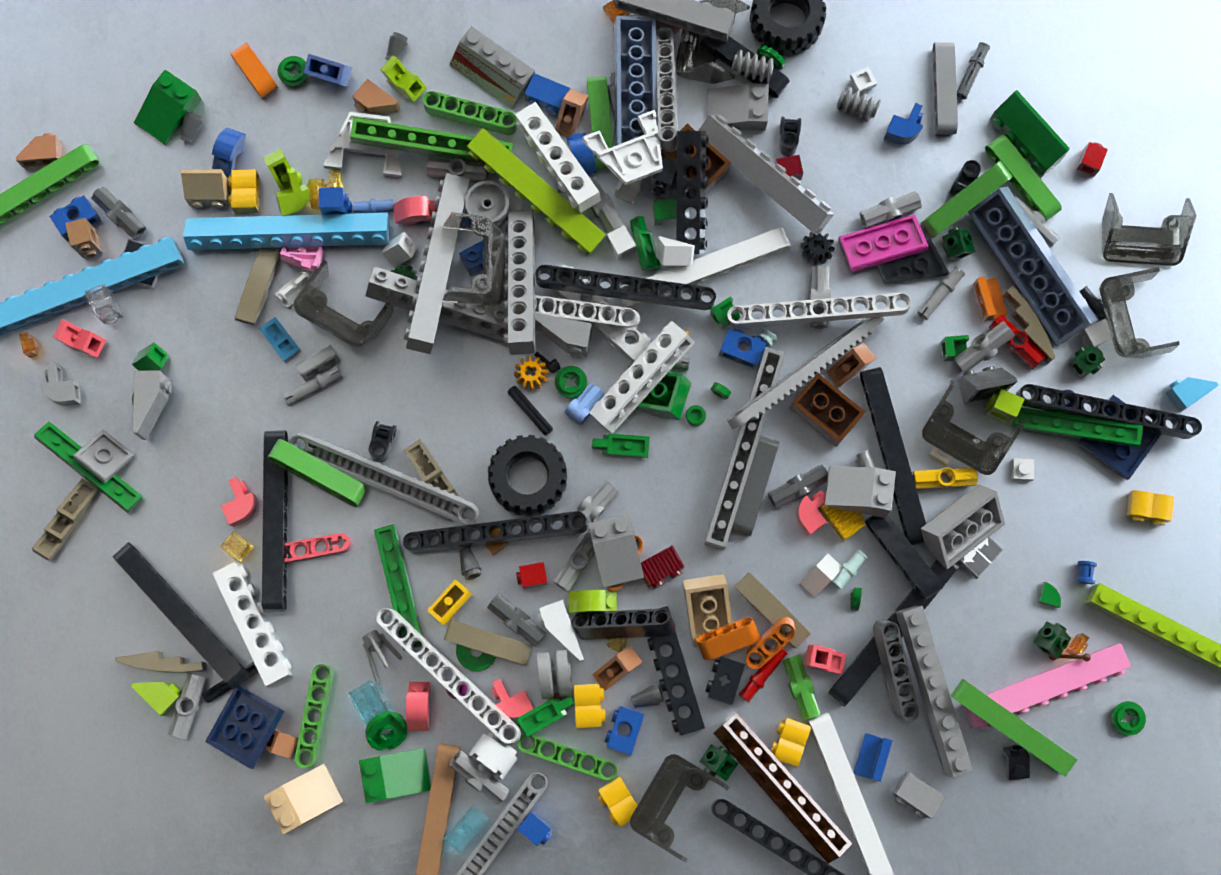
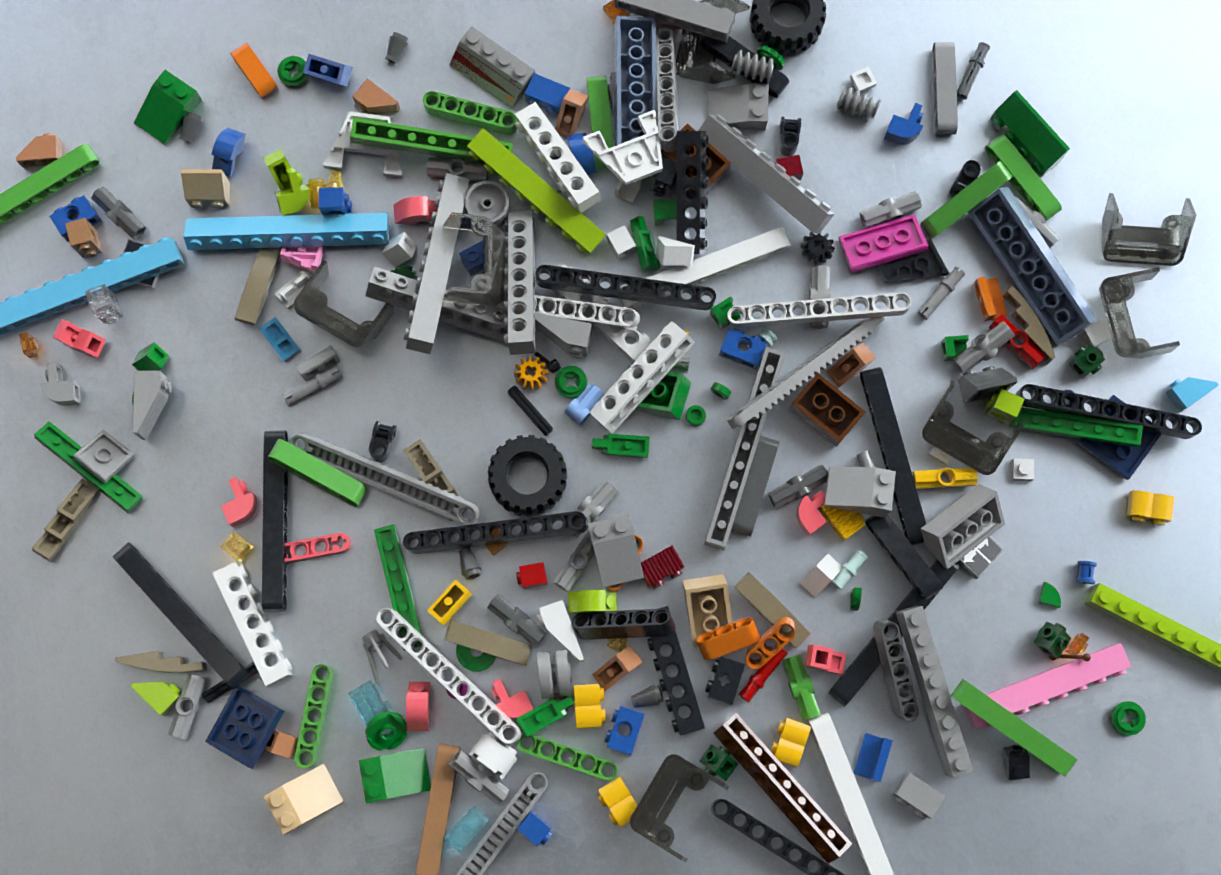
yellow brick [228,169,259,213] -> none
medium blue pin [353,199,394,214] -> none
lime brick [380,56,427,102] -> none
light grey piece [581,176,624,233] -> none
dark green brick [942,227,975,260] -> none
red brick [1076,142,1108,177] -> none
black pin [1080,286,1113,321] -> none

